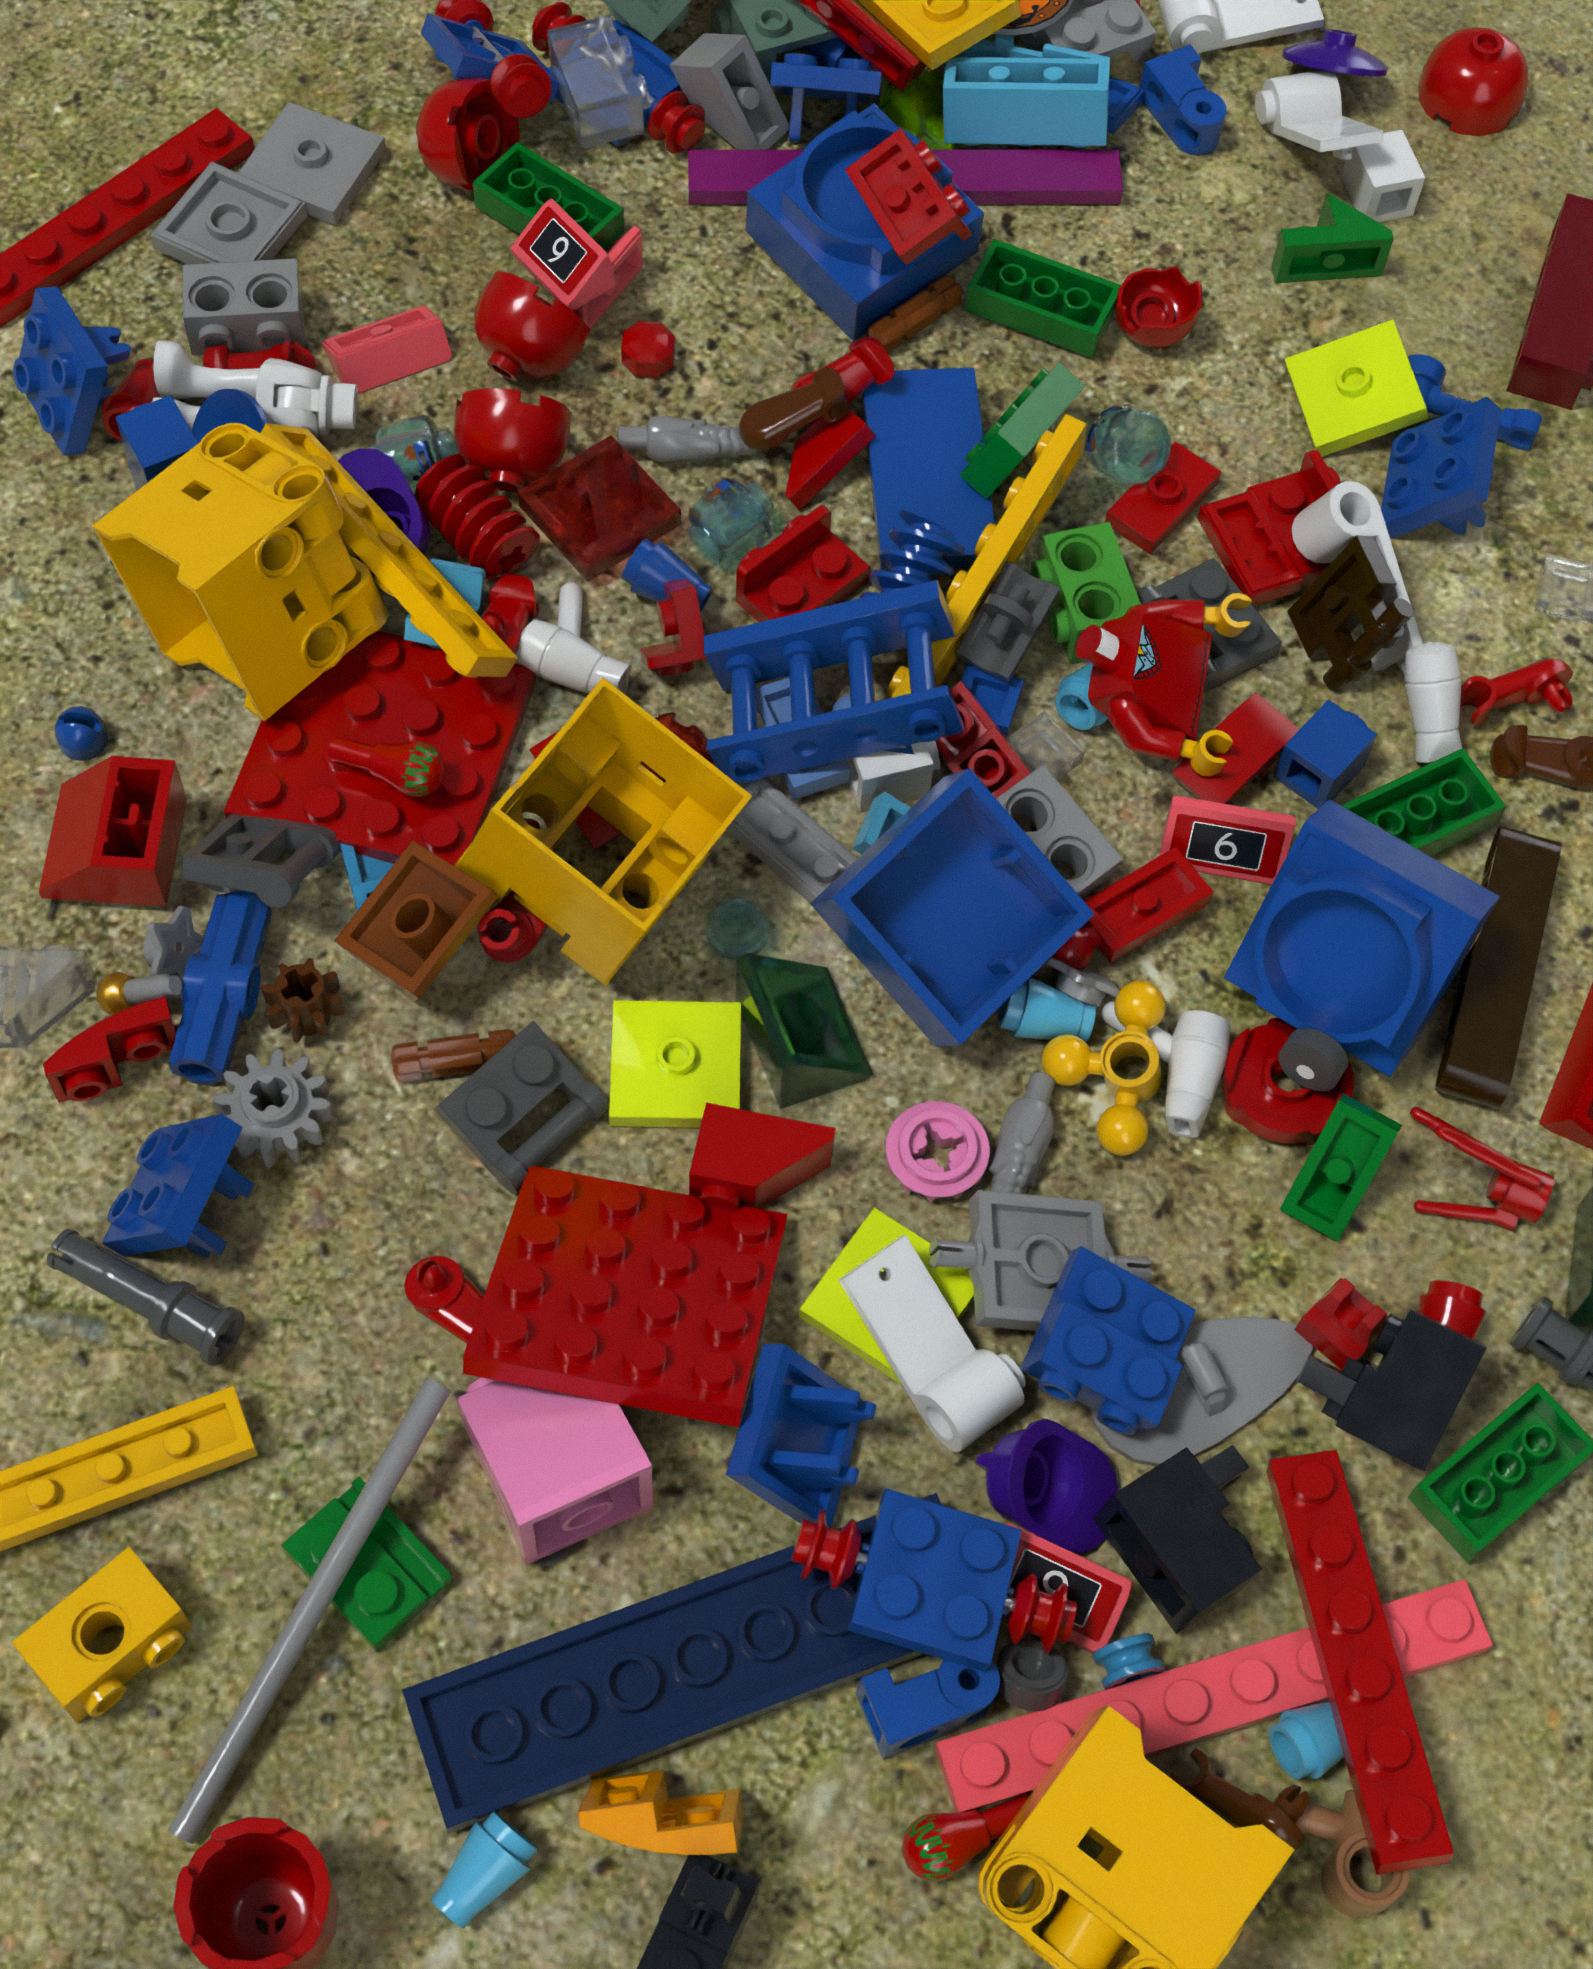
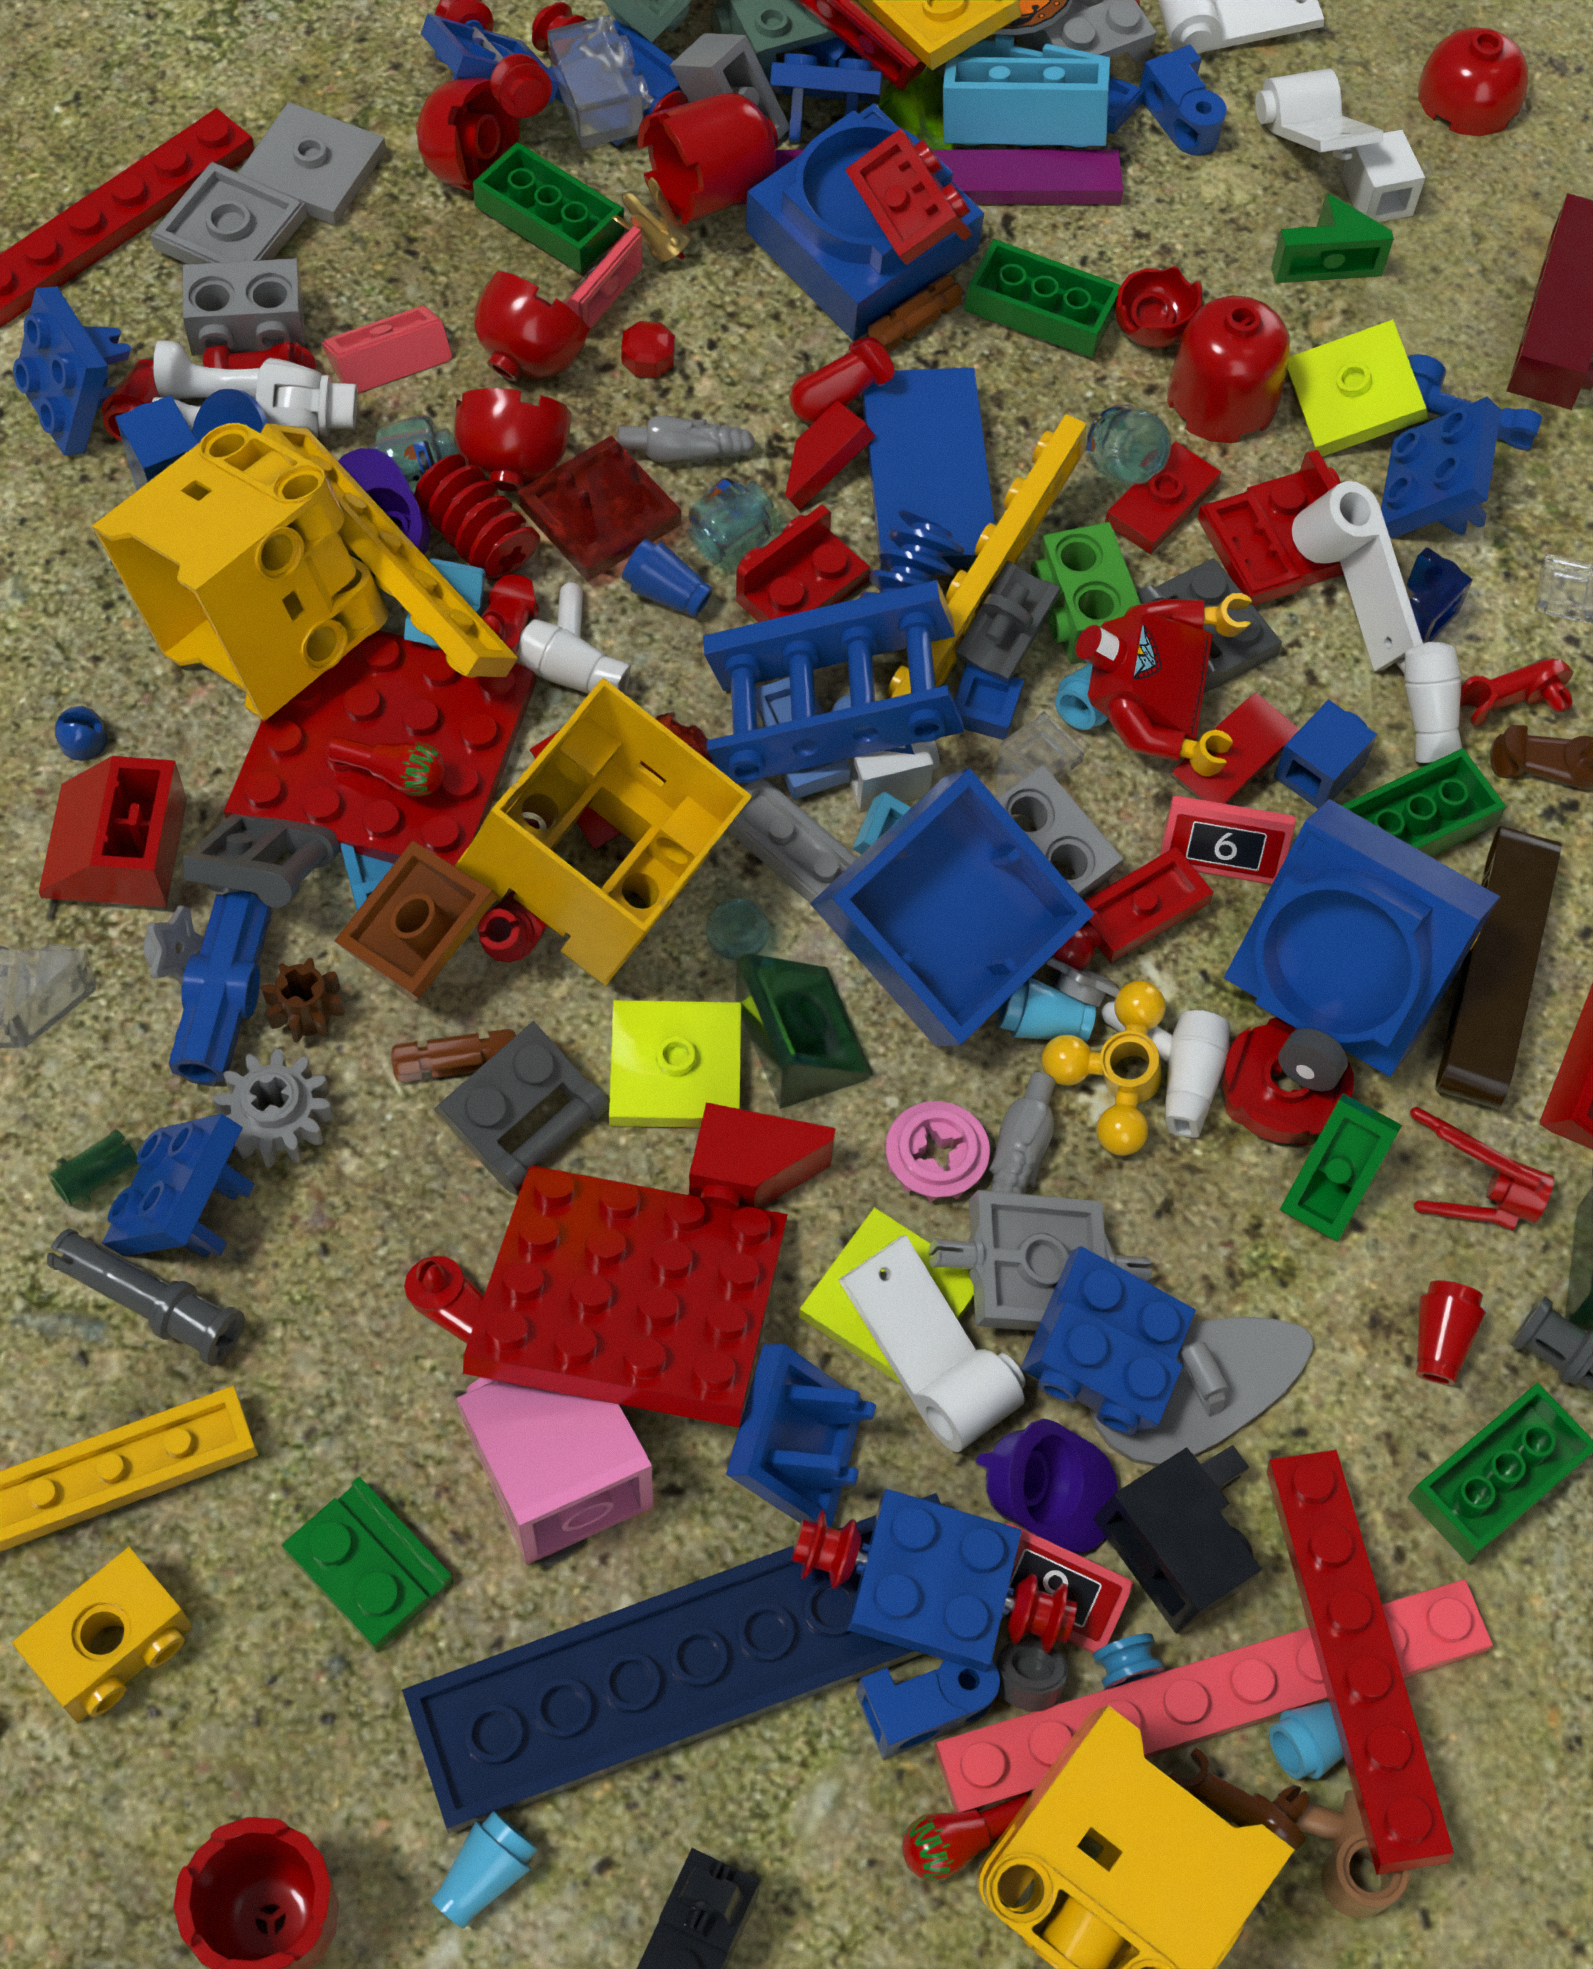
red slope [43,996,177,1103] -> none
piece [96,972,183,1015] -> none
light grey piece [168,1378,451,1844] -> none
slope [510,199,617,311] -> none
light orange slope [578,1769,744,1855] -> none
red bracket [640,578,706,675] -> none
reddish brown piece [739,367,849,453] -> none
red slope [935,681,1032,799] -> none
green piece [960,362,1086,499] -> none
dark purple dish [1282,29,1388,77] -> none
dark brown plate [1287,535,1414,692] -> none
red tile [1294,1278,1388,1370] -> none
black hinge [1297,1305,1487,1471] -> none
none -> clear green pin [48,1129,139,1207]
none -> pearl gold piece [612,177,691,262]
none -> red cylinder [637,93,778,224]
none -> red cylinder [1167,295,1290,444]
none -> clear blue bracket [1407,547,1473,643]

